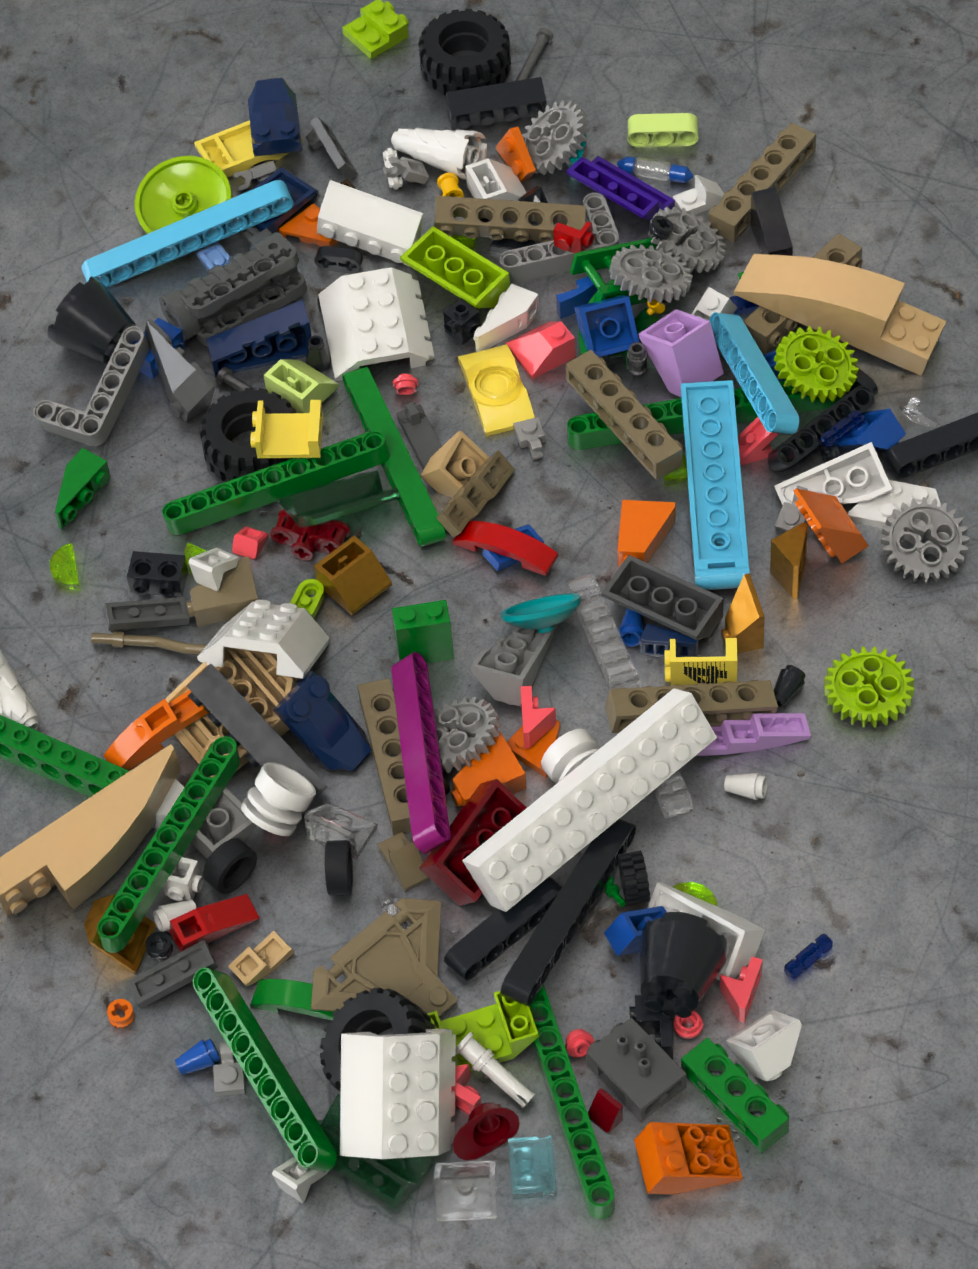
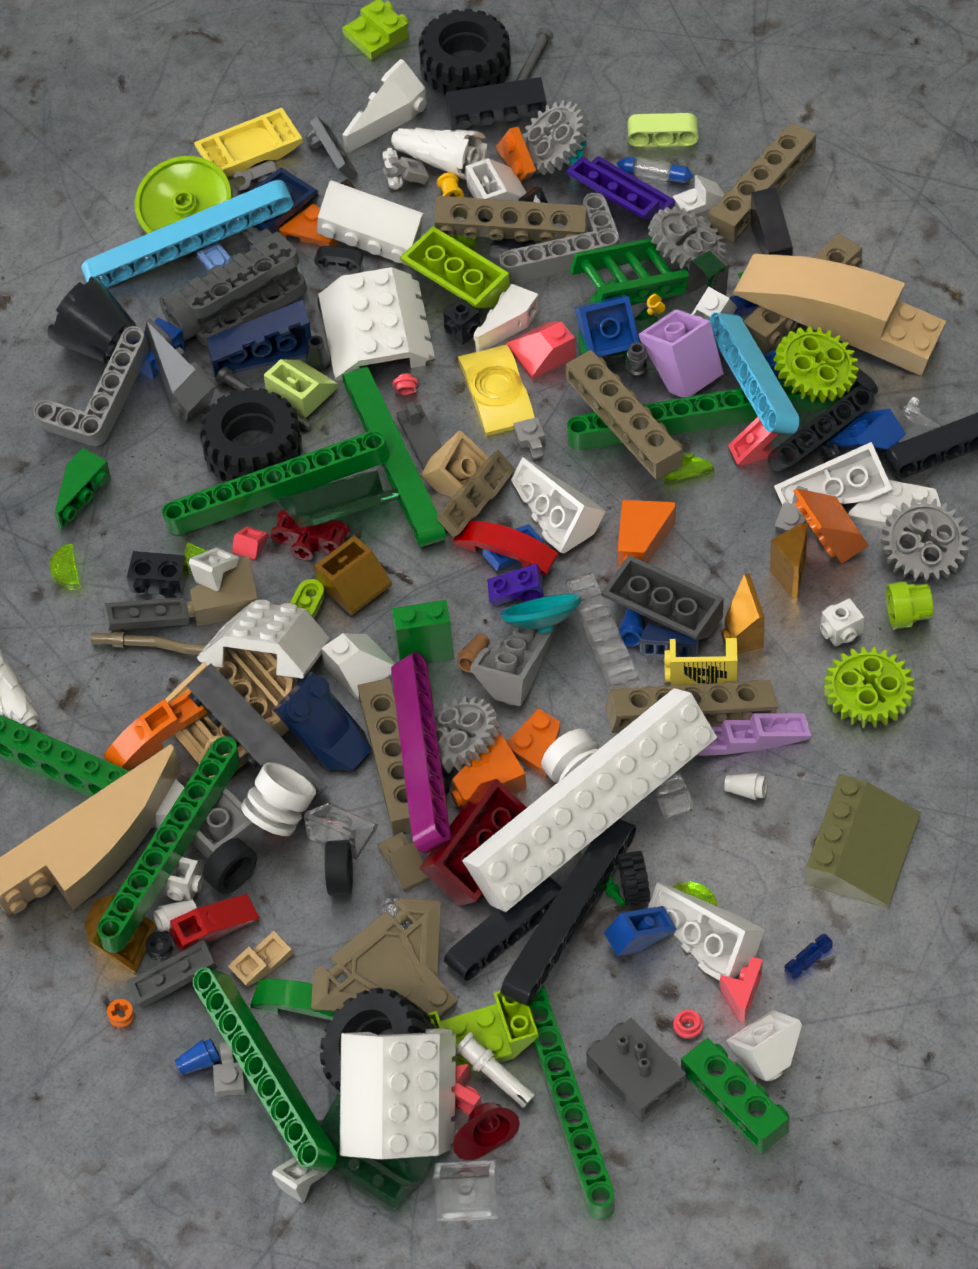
dark blue slope [248,78,302,157] -> none
light yellow panel [251,400,323,458] -> none
clear light blue plate [508,1135,556,1199] -> none
coral slope [520,686,556,748] -> none
red bracket [553,221,594,253] -> none
blue slope [556,273,601,319] -> none
coral plate [565,1029,595,1058] -> none
dark red slope [588,1088,623,1133] -> none
light grey gear [609,244,693,303] -> none
black slope [629,995,673,1060] -> none
orange slope [634,1122,743,1195] -> none
black cone [640,912,729,1018] -> none
black bush [648,216,674,241] -> none
medium azure hinge [681,380,750,590] -> none
black cone [773,665,806,707] -> none
clear blue axle [821,410,865,447] -> none
none -> white slope [321,633,396,700]
none -> white wedge [342,59,427,153]
none -> medium nougat cone [457,633,490,673]
none -> dark purple plate [487,564,544,607]
none -> white wedge [511,457,606,553]
none -> dark grey piece [687,249,729,304]
none -> olive slope [805,774,921,908]
none -> white brick [819,598,864,647]
none -> lime piece [886,581,934,630]

